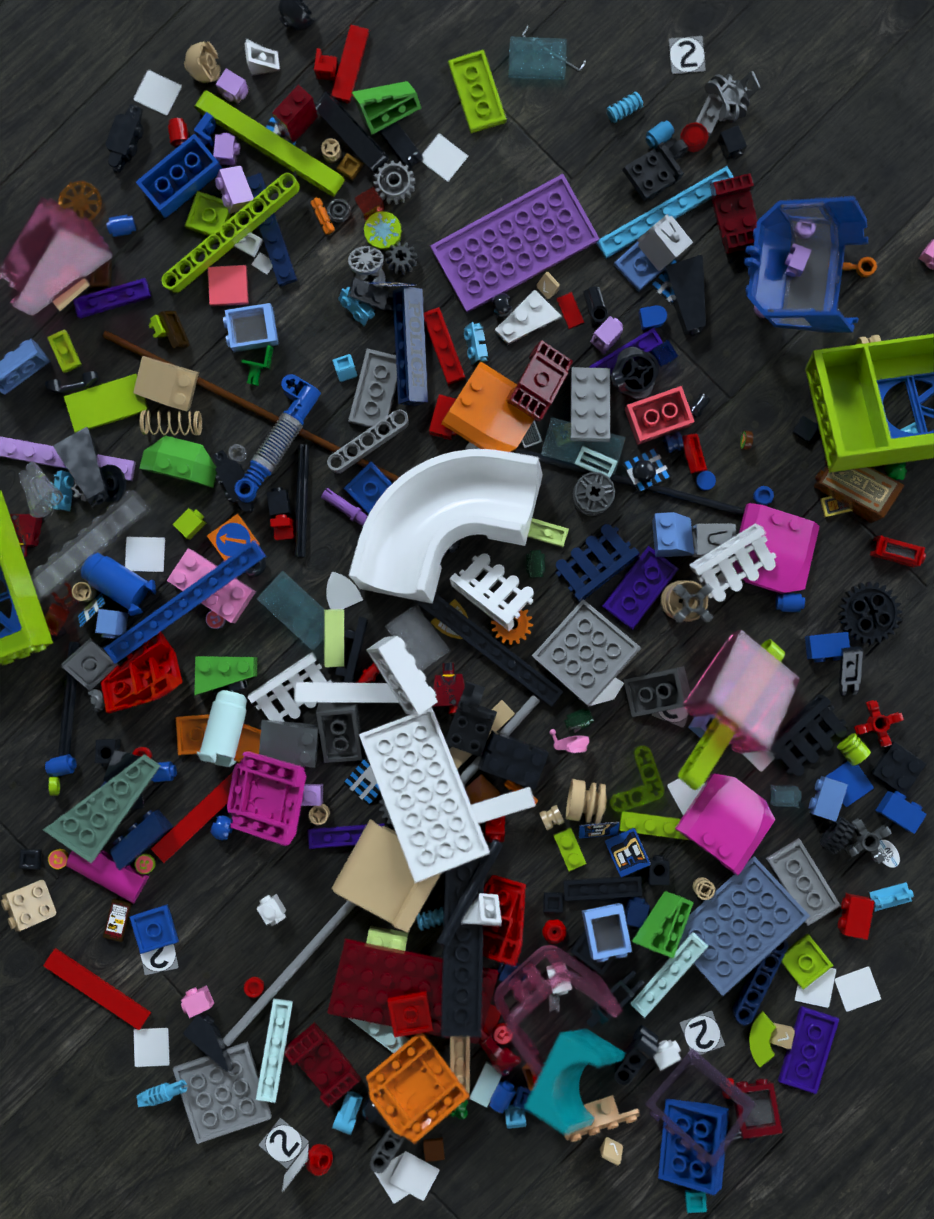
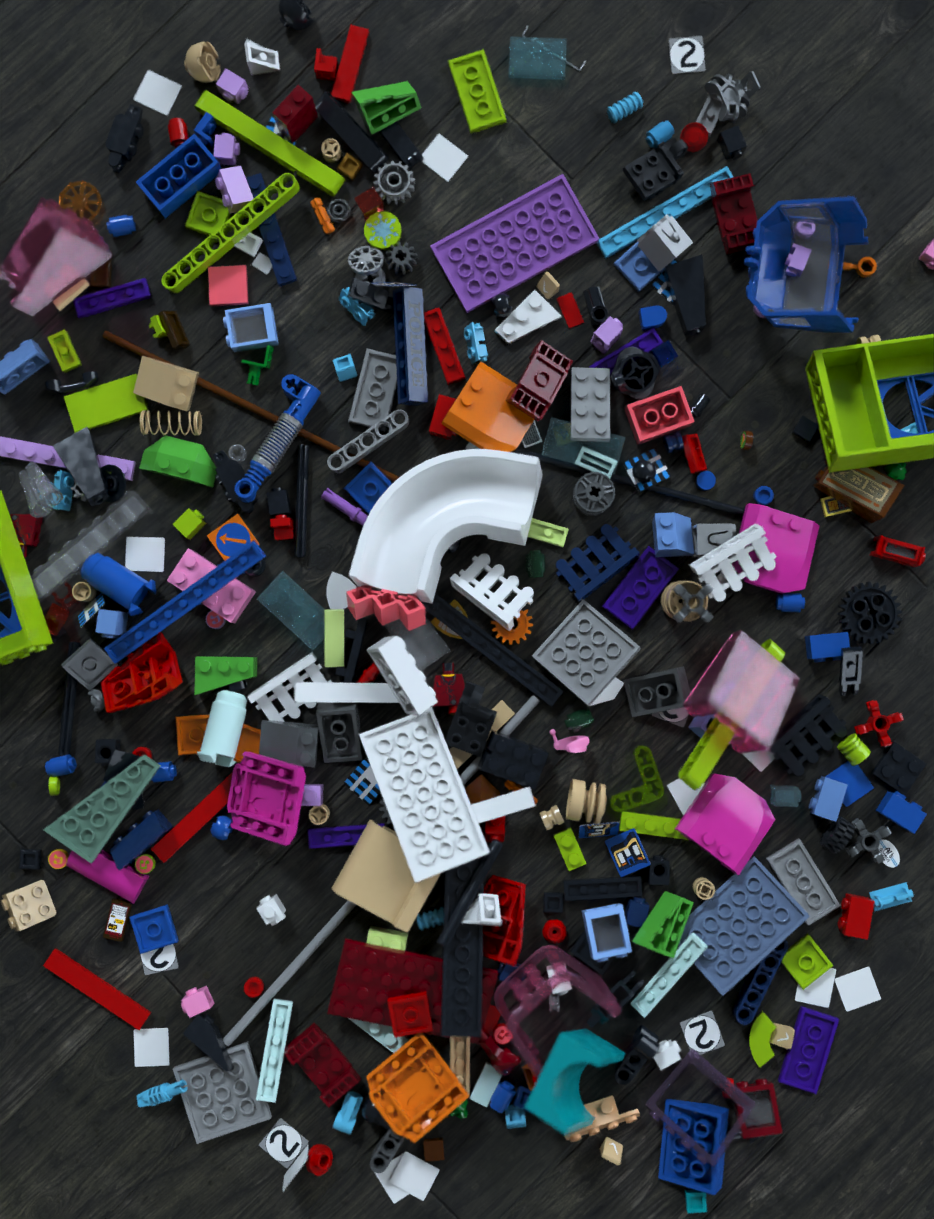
none -> coral brick [346,585,426,631]

